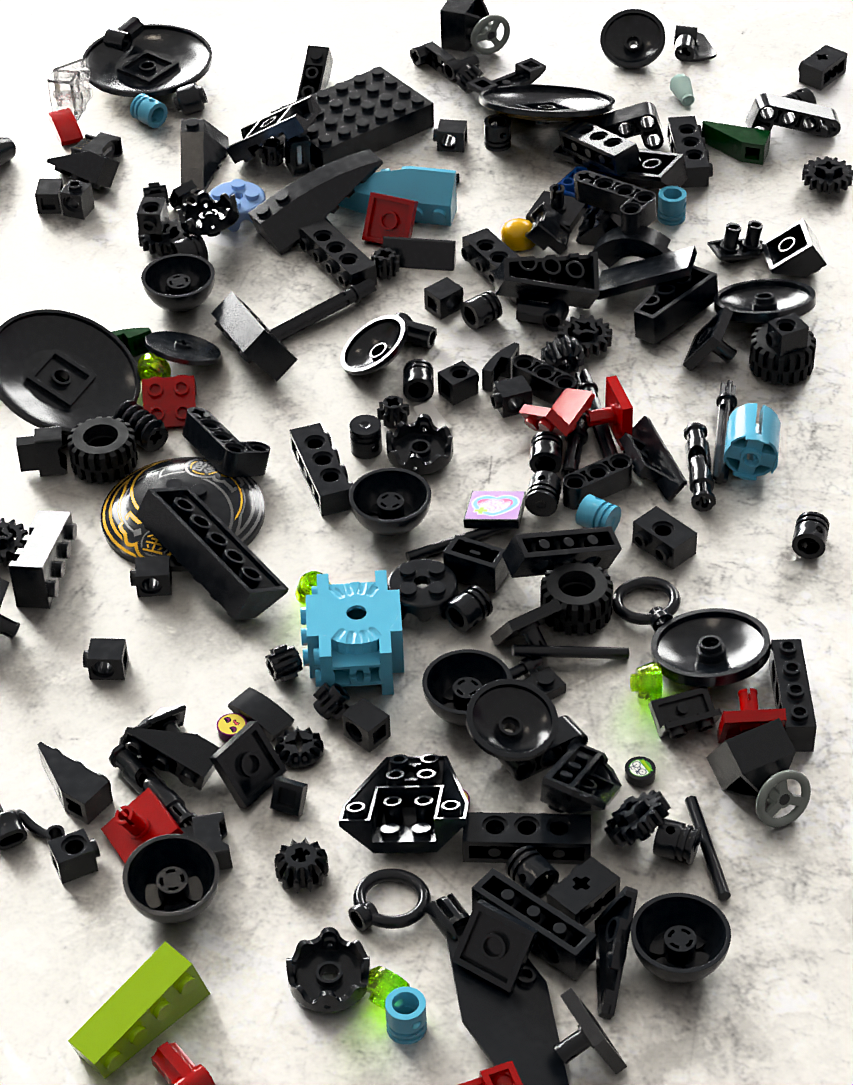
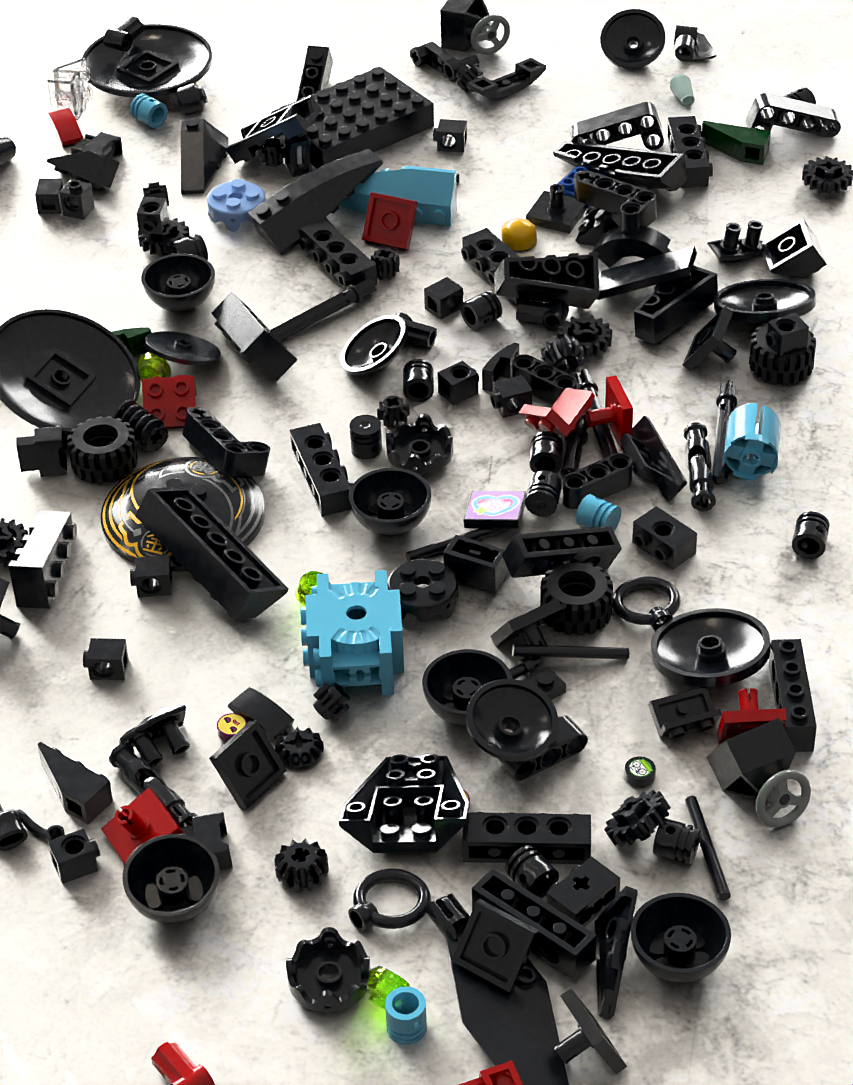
lime wedge [68,941,210,1079] -> none
black slope [122,727,220,791] -> none
black tile [169,180,197,210] -> none
black plate [176,191,239,237] -> none
black gear [265,644,303,682] -> none
black tile [270,776,308,817] -> none
black brick [342,698,391,753] -> none
black slope [383,236,456,271] -> none
black piece [444,585,493,632] -> none
black dish [479,84,615,125] -> none
black piece [484,114,511,152] -> none
black piece [525,202,572,255] -> none
black wedge [540,741,622,814] -> none
black brick [558,119,640,176] -> none
clear neon green cone [630,662,663,702] -> none
medium azure piece [657,186,687,226] -> none
black brick [798,45,848,91] -> none

